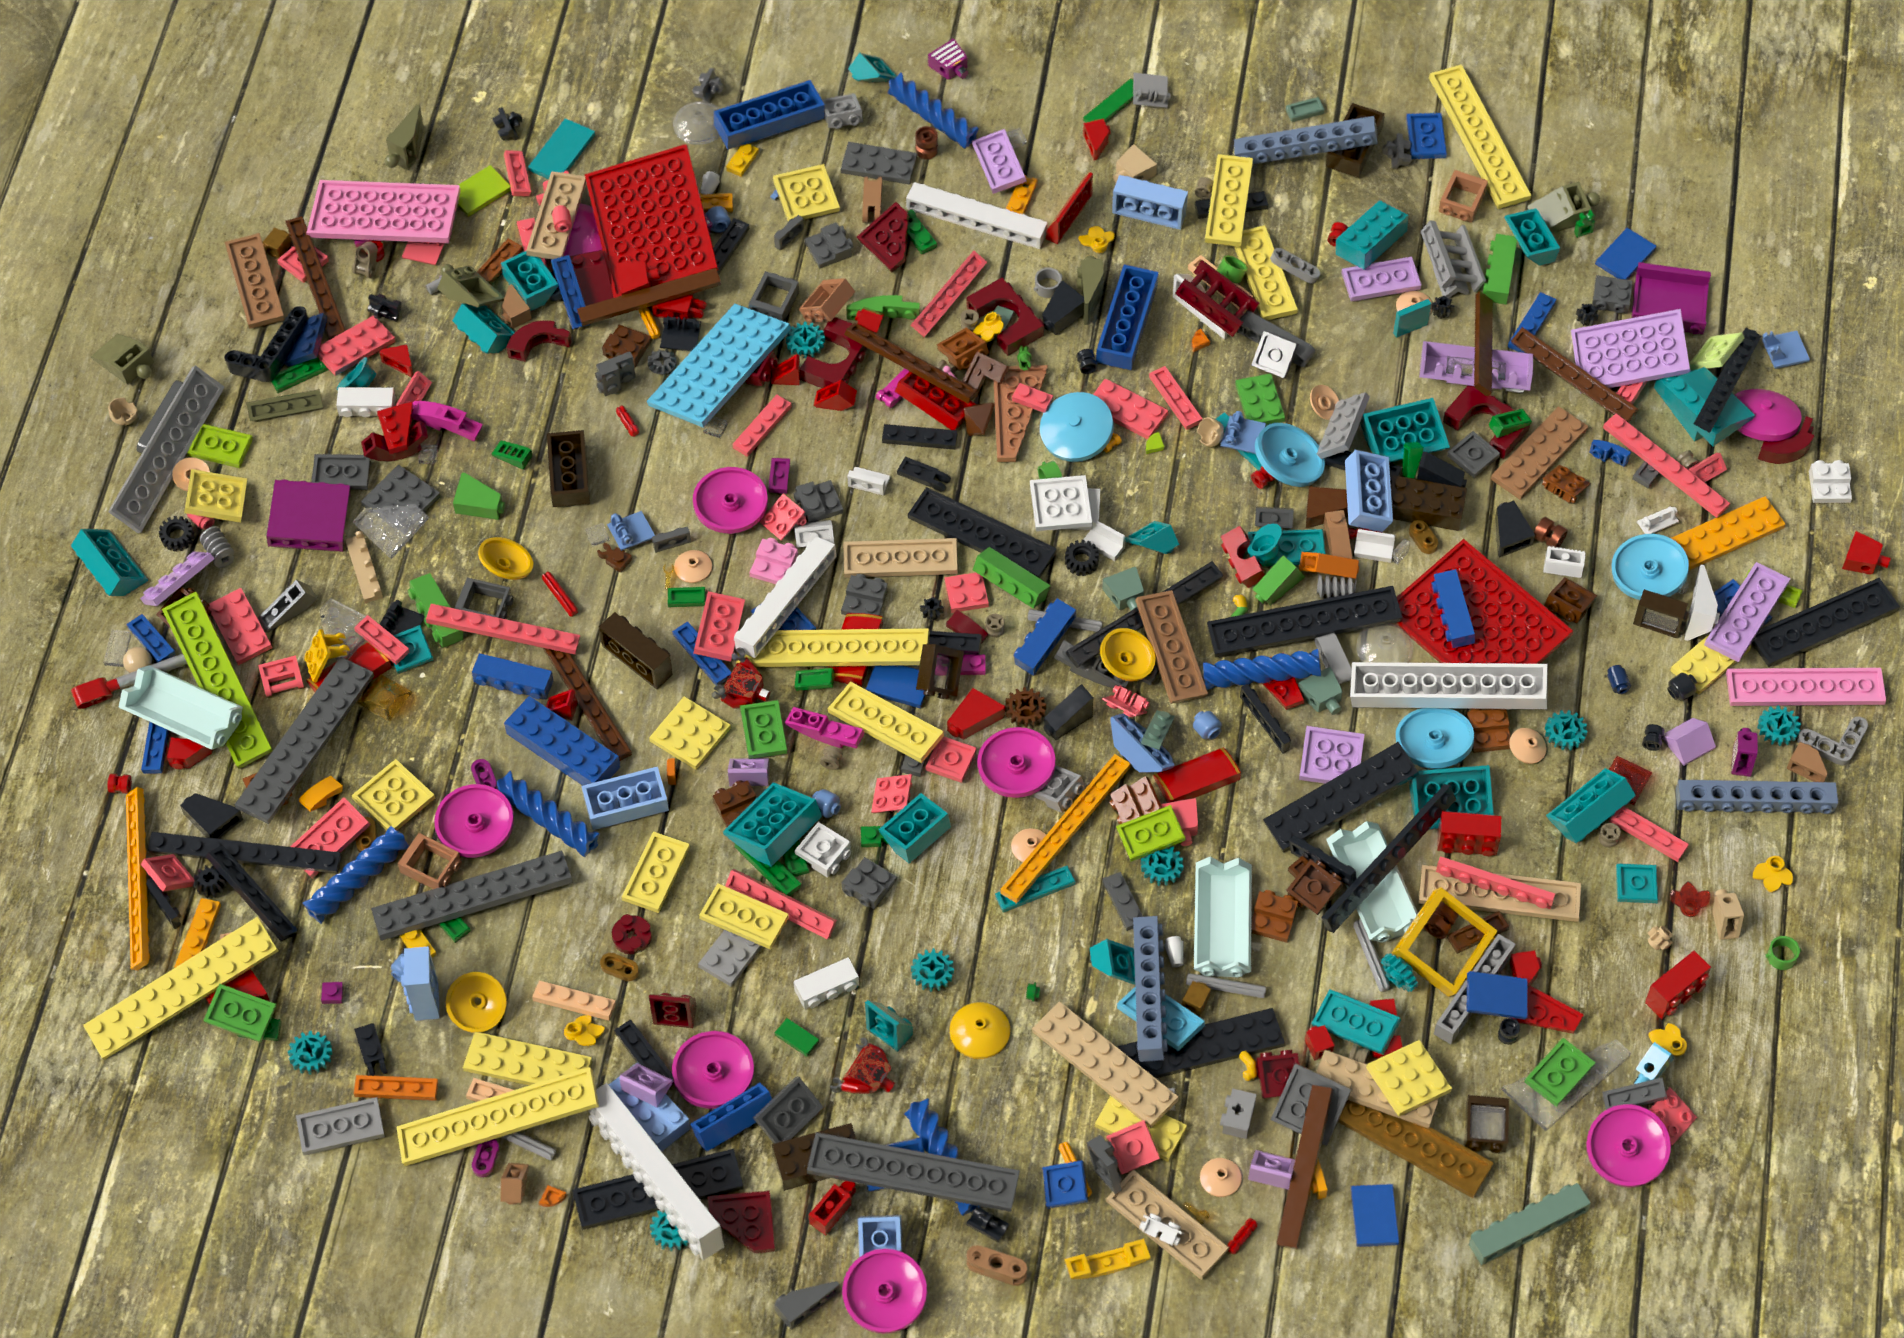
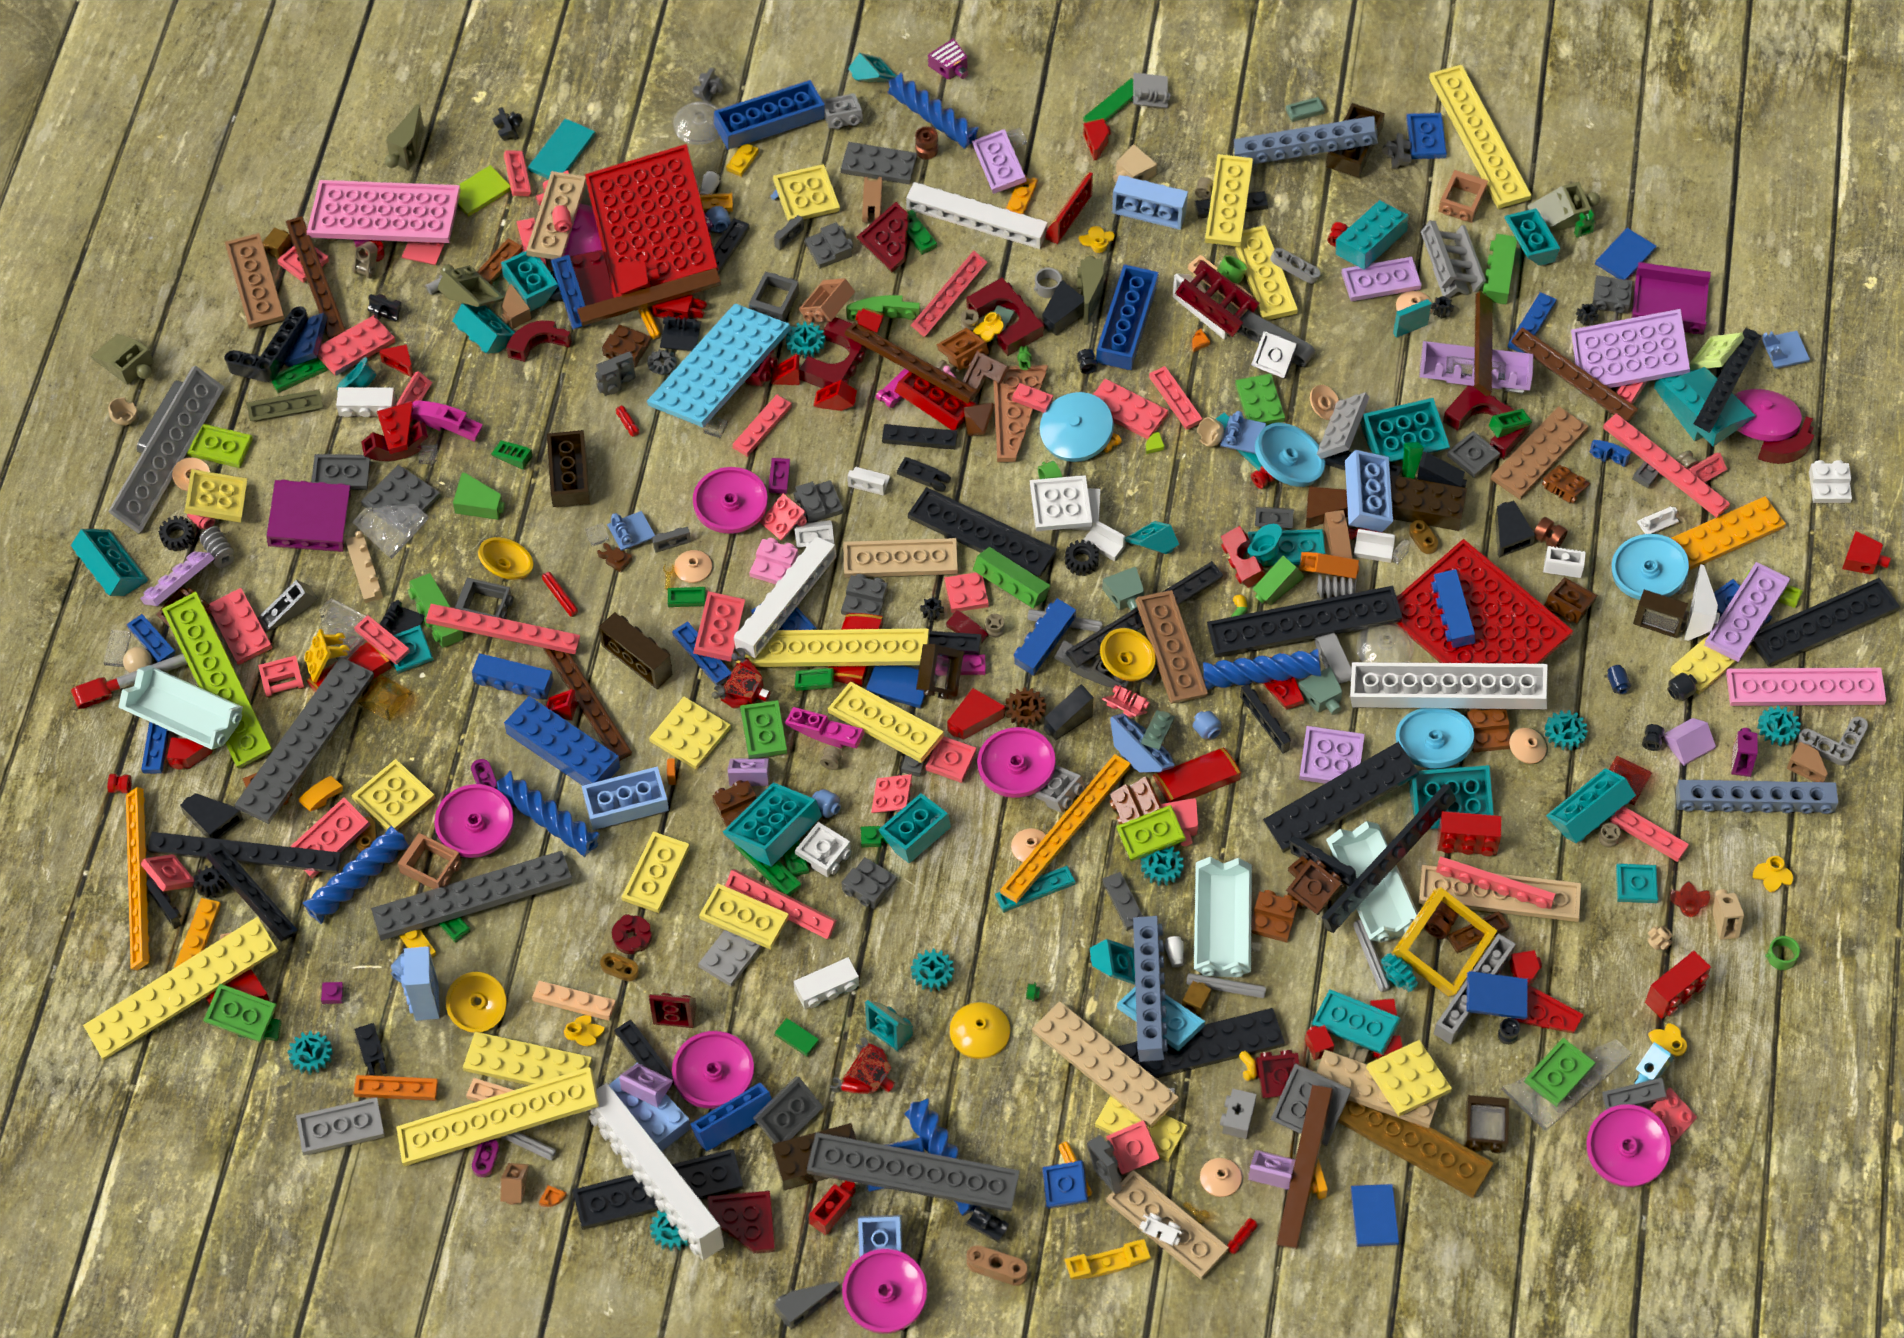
sand green brick [1469,1183,1591,1265] -> none

